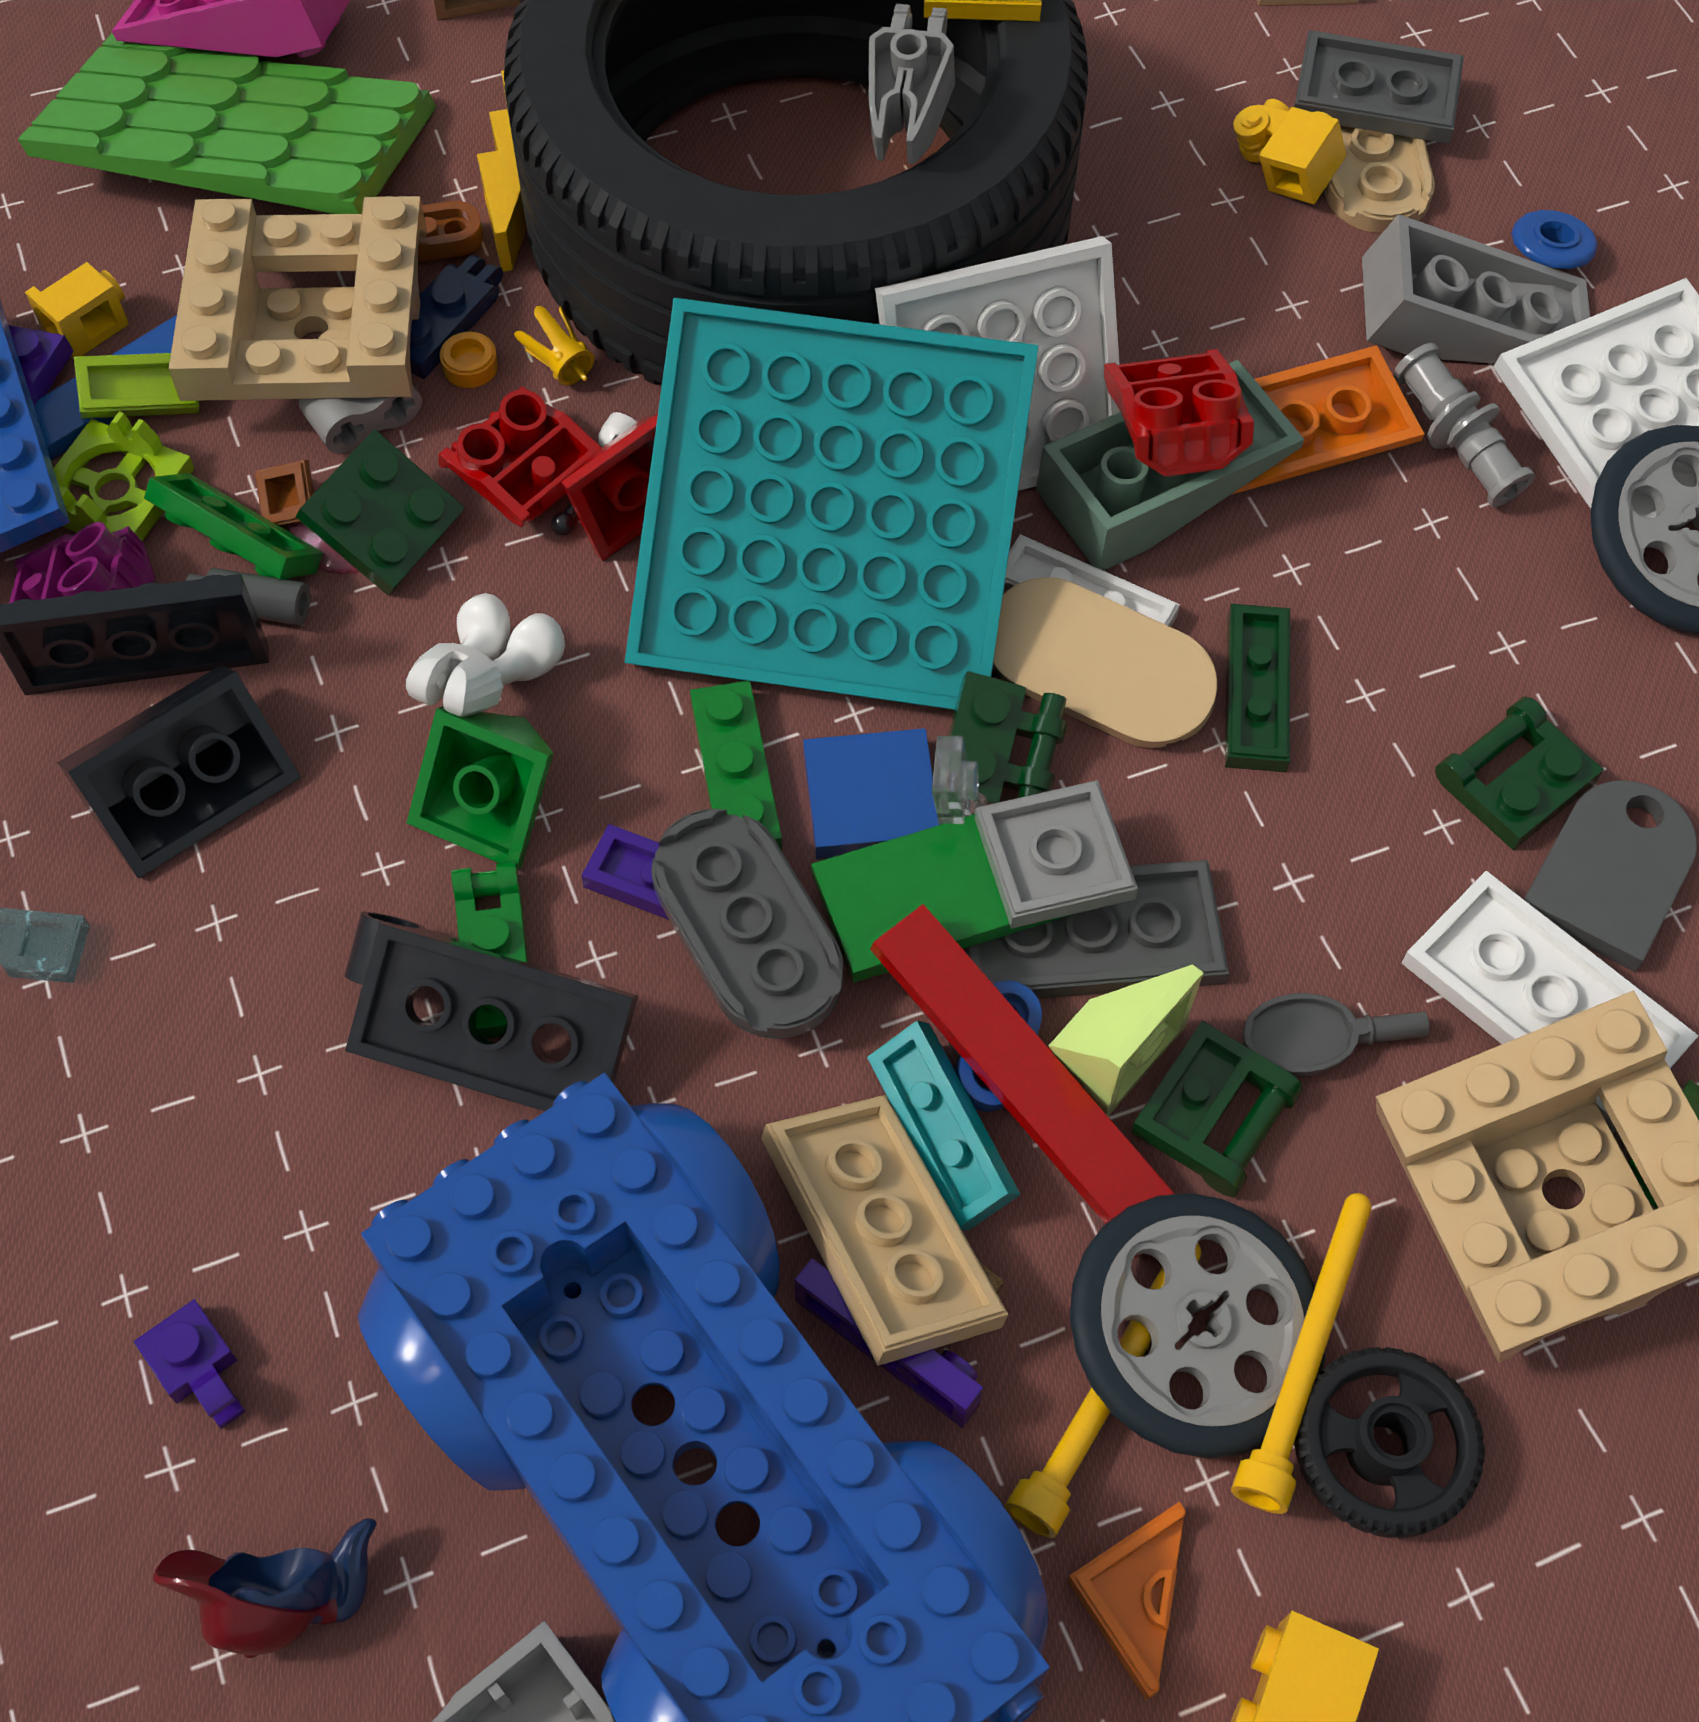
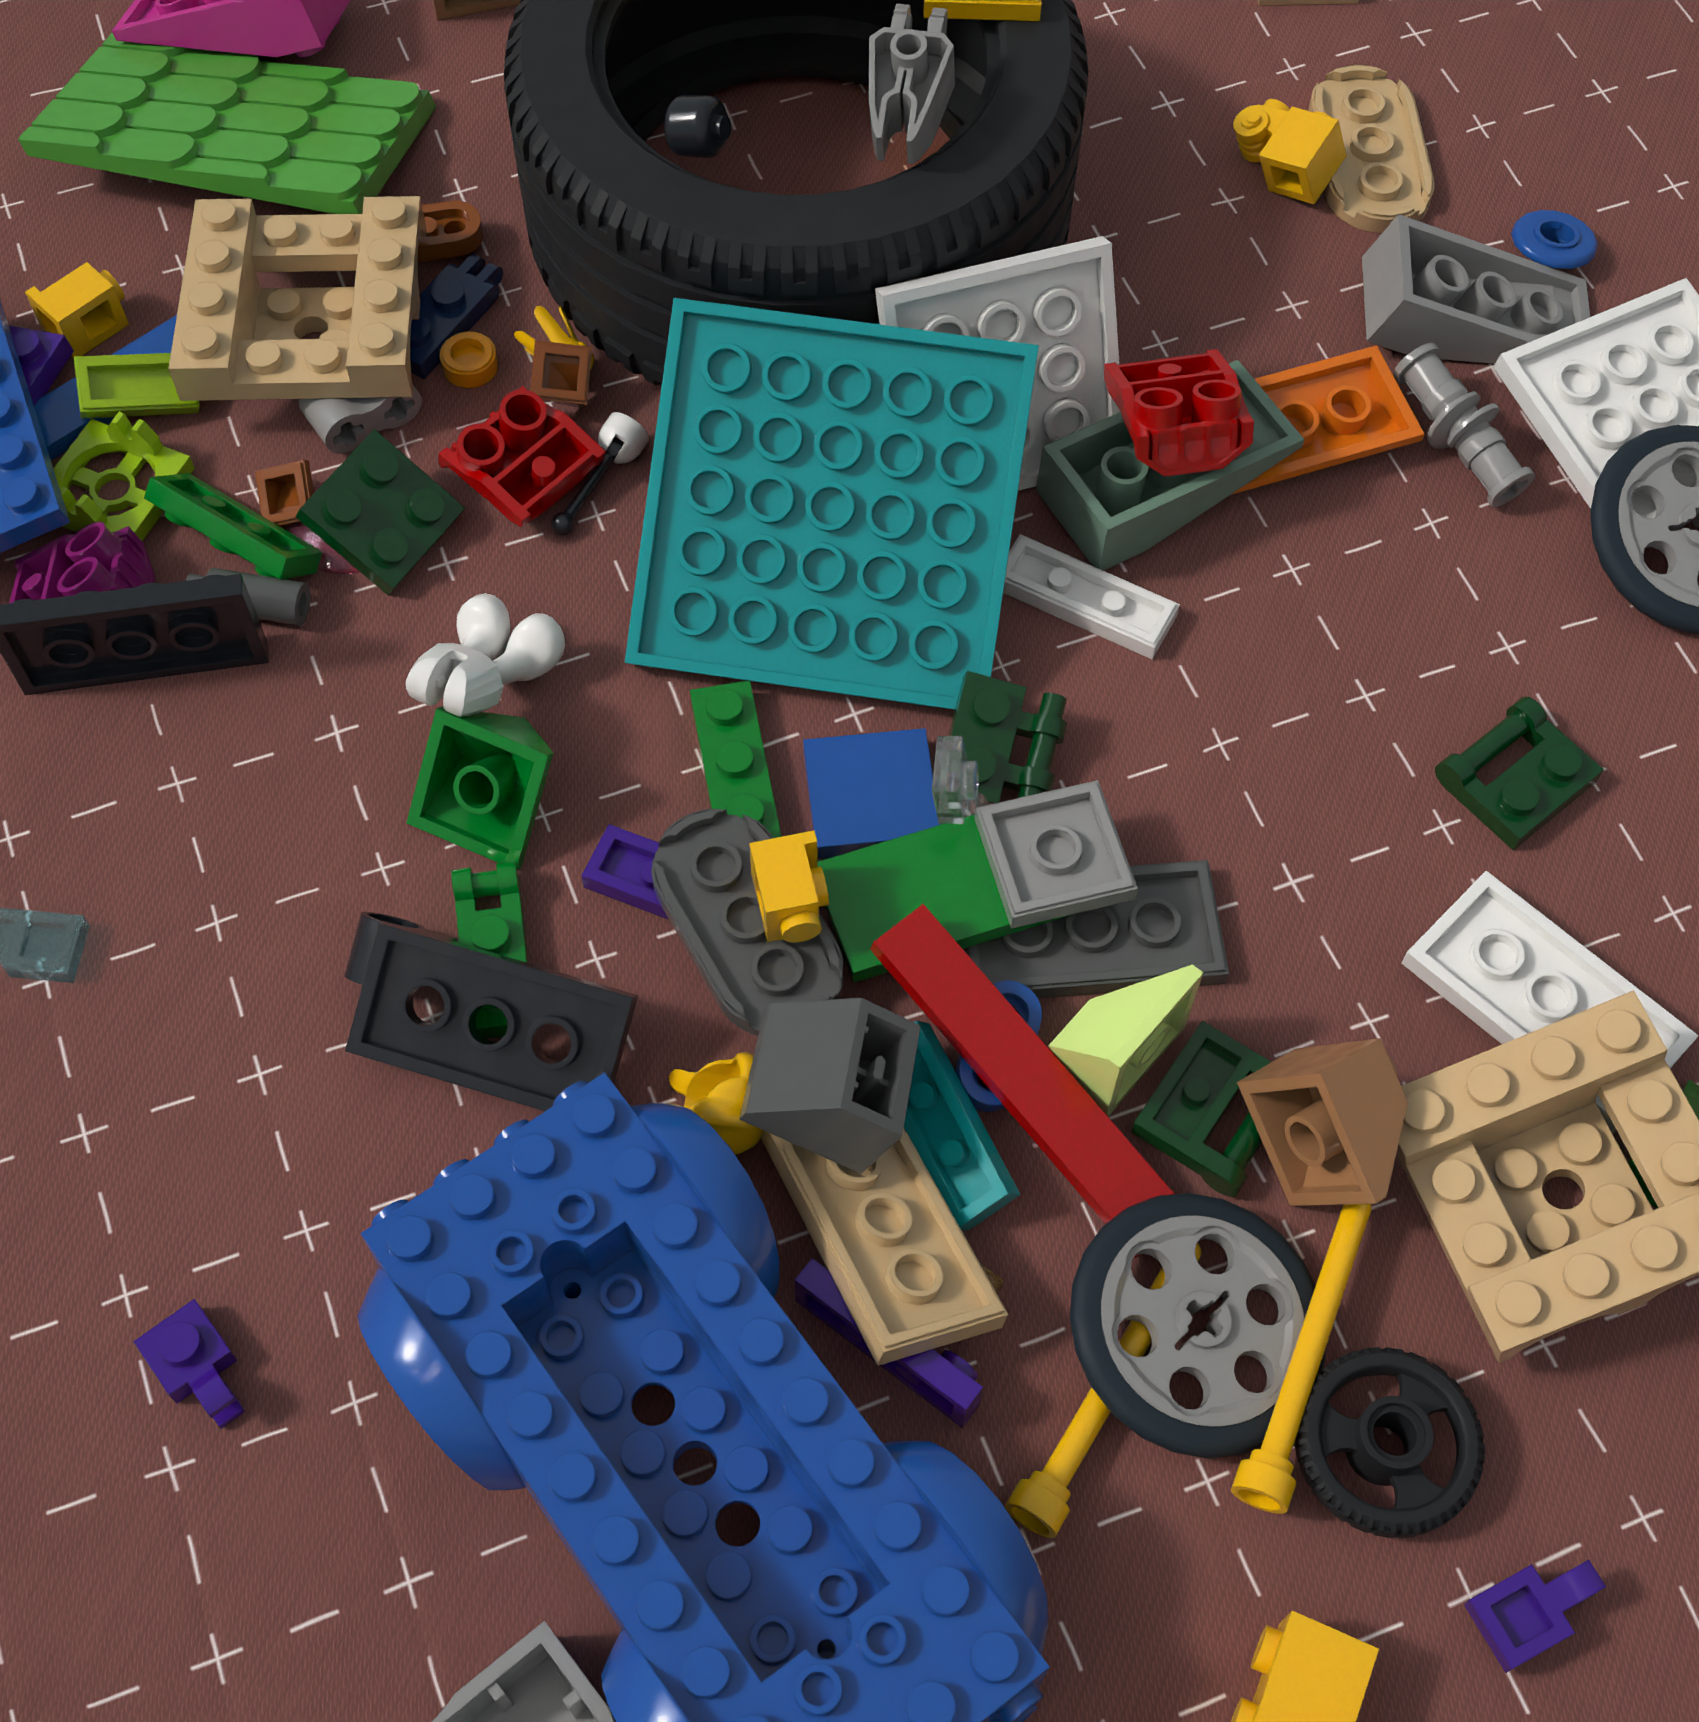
black slope [57,665,301,878] -> none
hair [153,1518,377,1658] -> none
yellow slope [477,70,527,272] -> none
red slope [561,413,658,561] -> none
tan tile [993,577,1217,749] -> none
orange tile [1067,1501,1186,1701] -> none
dark green tile [1225,603,1290,772] -> none
dark grey piece [1242,993,1430,1077] -> none
dark grey tile [1294,30,1464,144] -> none
dark grey tile [1524,780,1697,972] -> none
none -> dark orange slope [530,340,592,408]
none -> black piece [664,94,732,158]
none -> yellow hair [669,1052,764,1155]
none -> dark grey slope [739,998,921,1174]
none -> yellow brick [749,830,829,943]
none -> medium nougat slope [1237,1038,1408,1206]
none -> dark purple plate [1463,1560,1606,1673]

